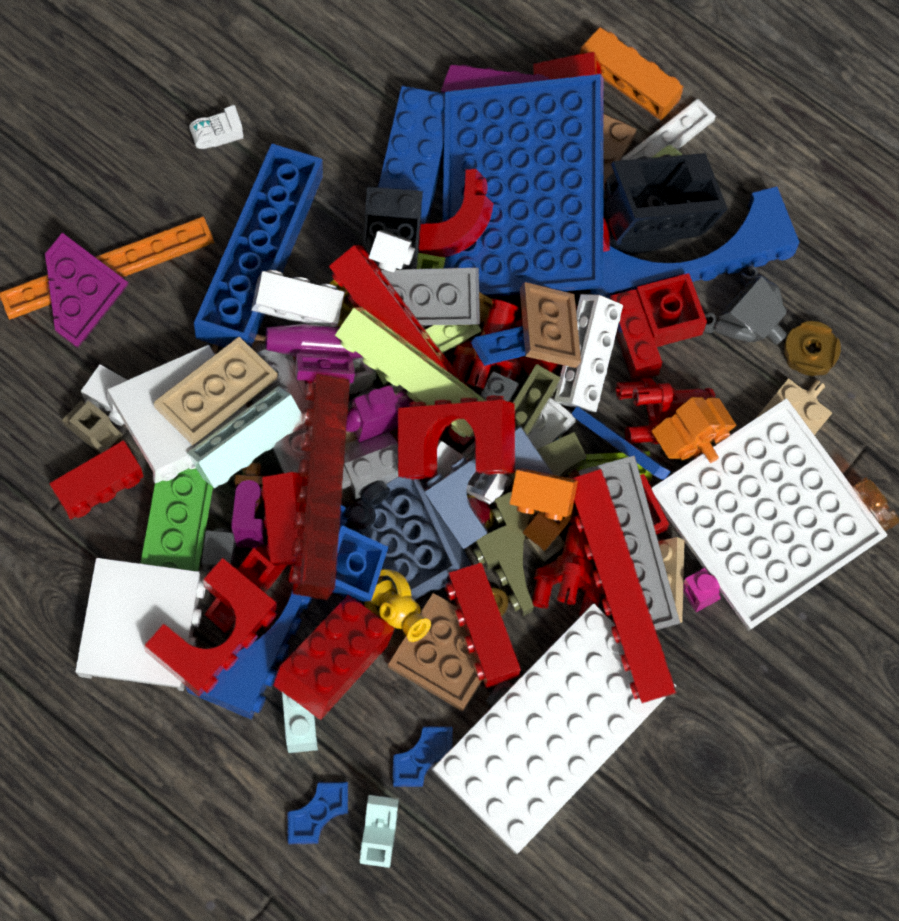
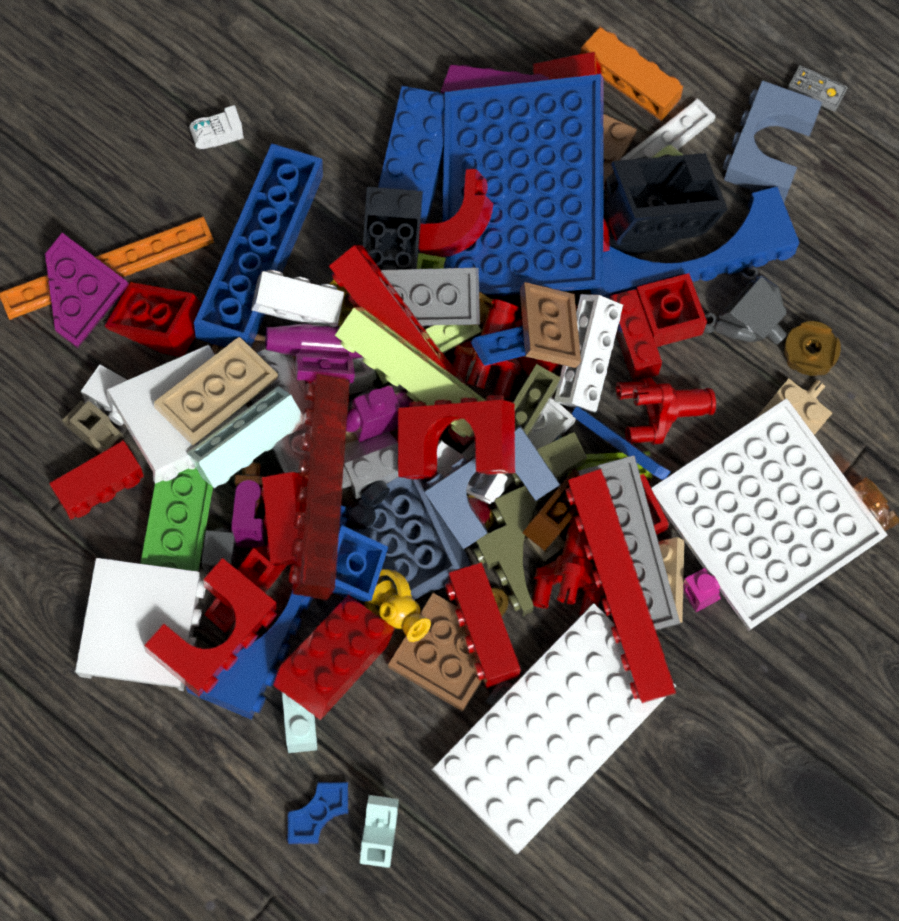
white brick [369,230,415,272] -> none
blue tile [393,727,453,787] -> none
dark grey brick [480,372,521,403] -> none
orange brick [510,468,578,520] -> none
orange brick [652,397,737,463] -> none
none -> red slope [105,282,202,357]
none -> sand blue arch [723,81,822,202]
none -> tile [788,65,847,112]

